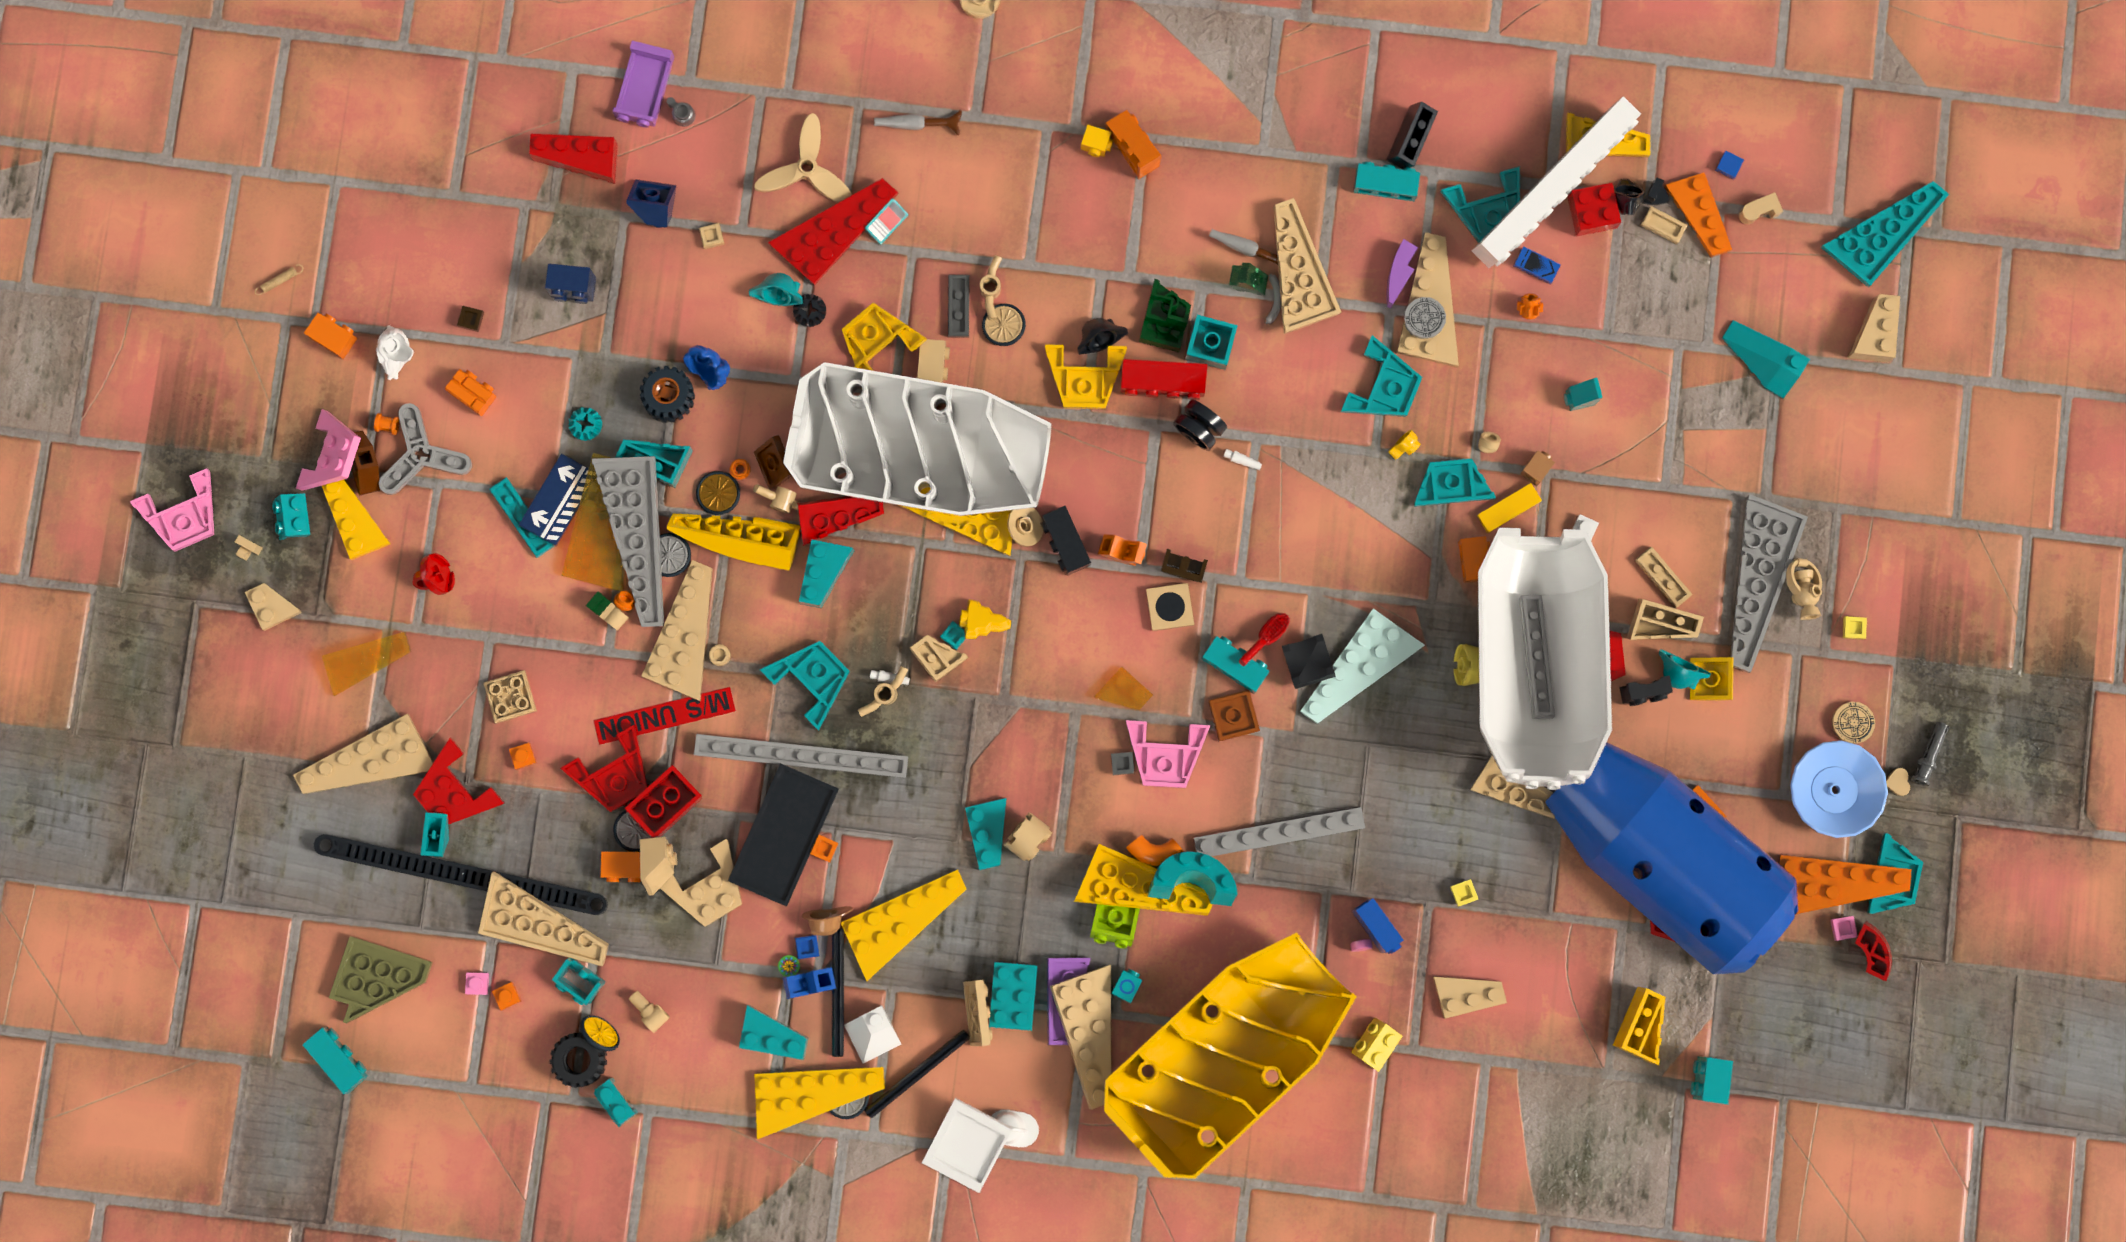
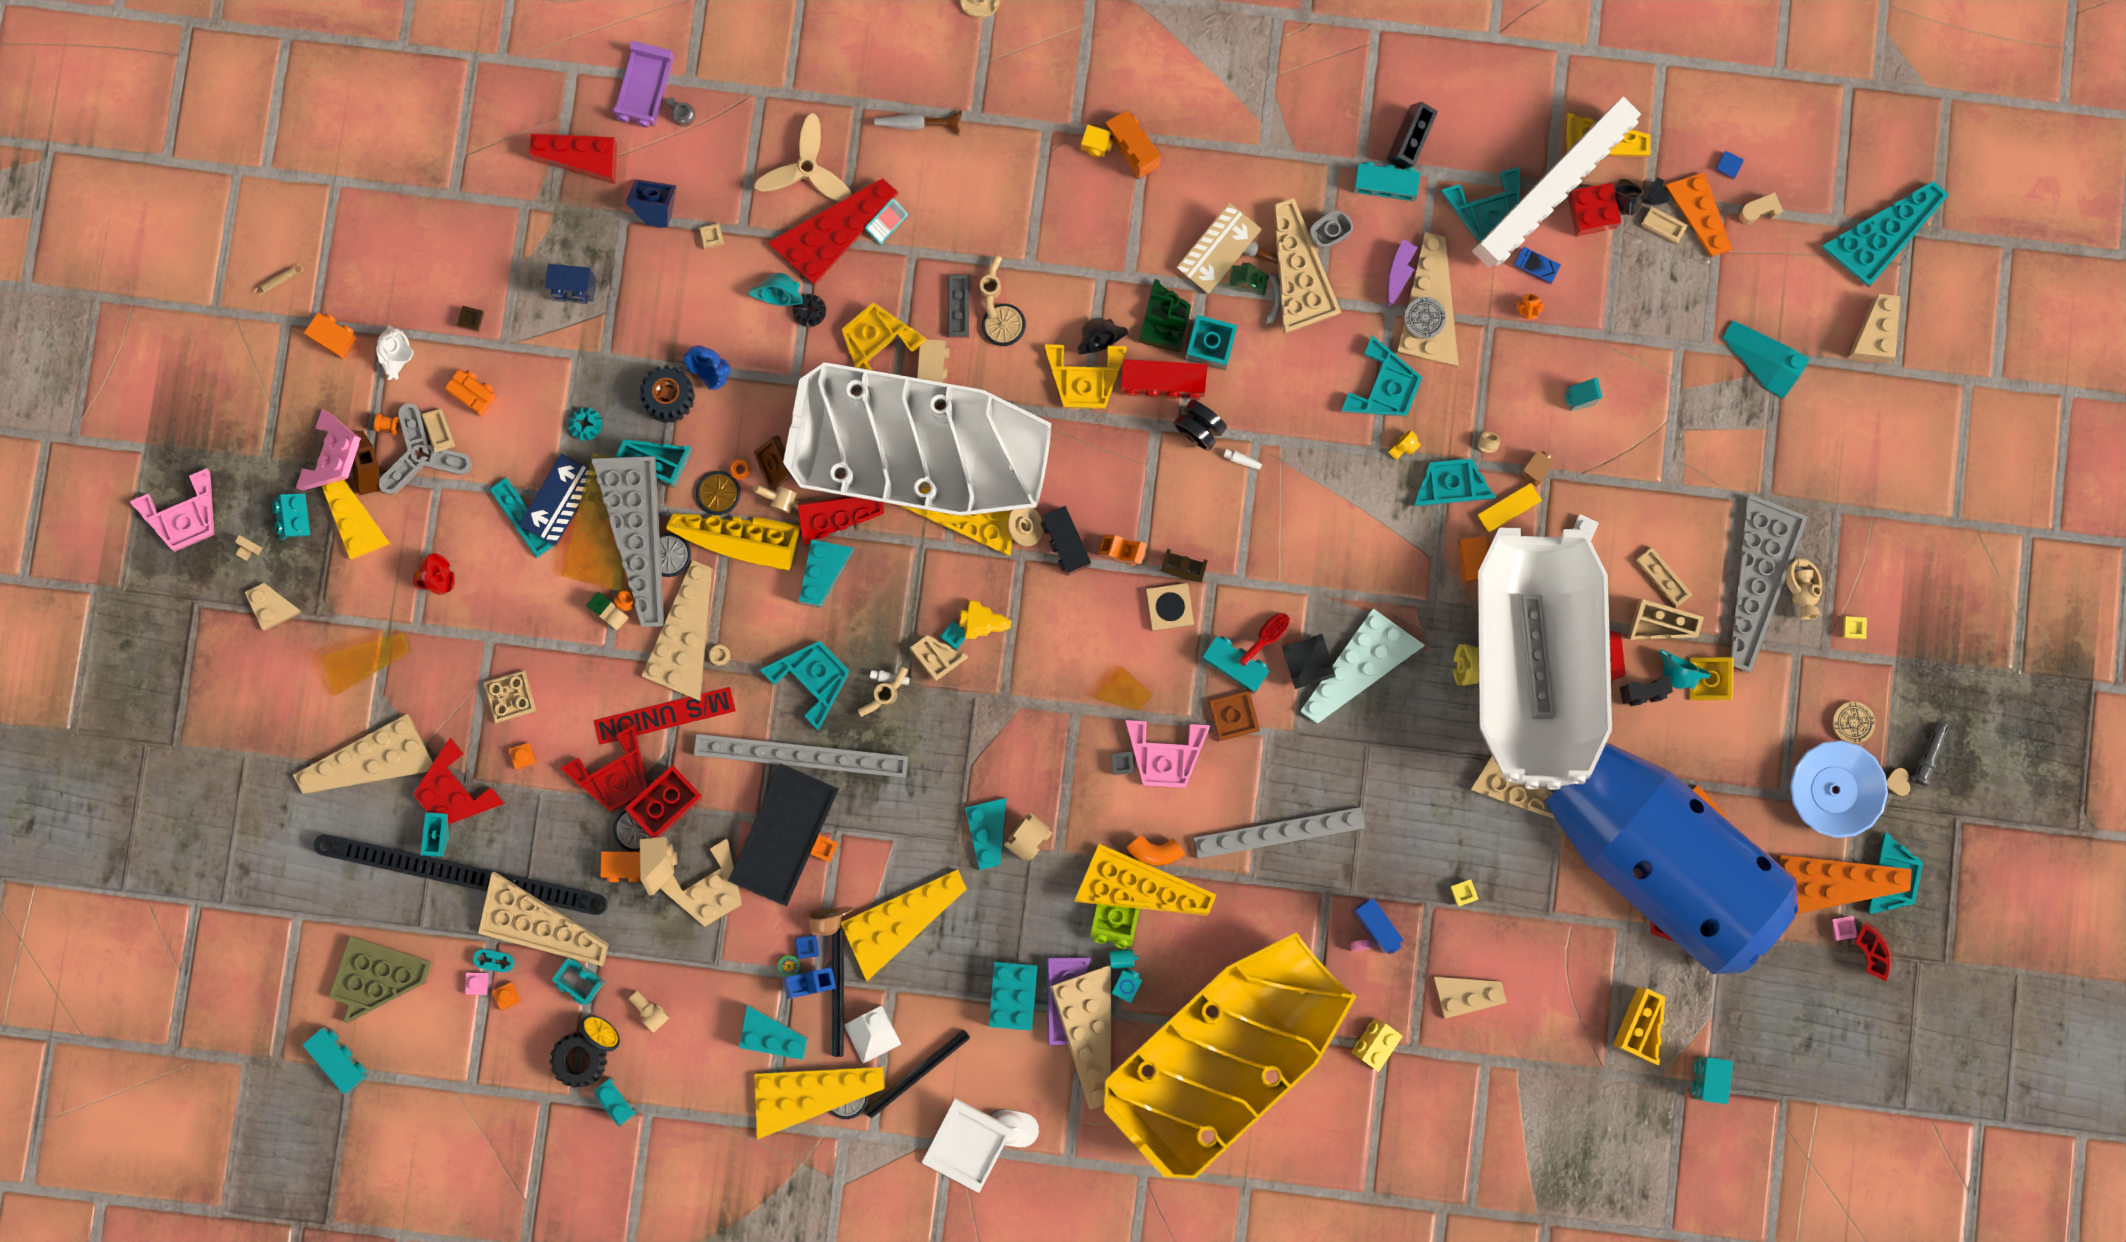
tan plate [963,980,992,1047] -> none
teal brick [1148,852,1237,906] -> none
none -> tan tile [421,408,455,452]
none -> teal beam [473,949,515,972]
none -> teal piece [1110,949,1138,969]
none -> tan tile [1177,203,1262,294]
none -> light grey piece [1310,210,1353,250]

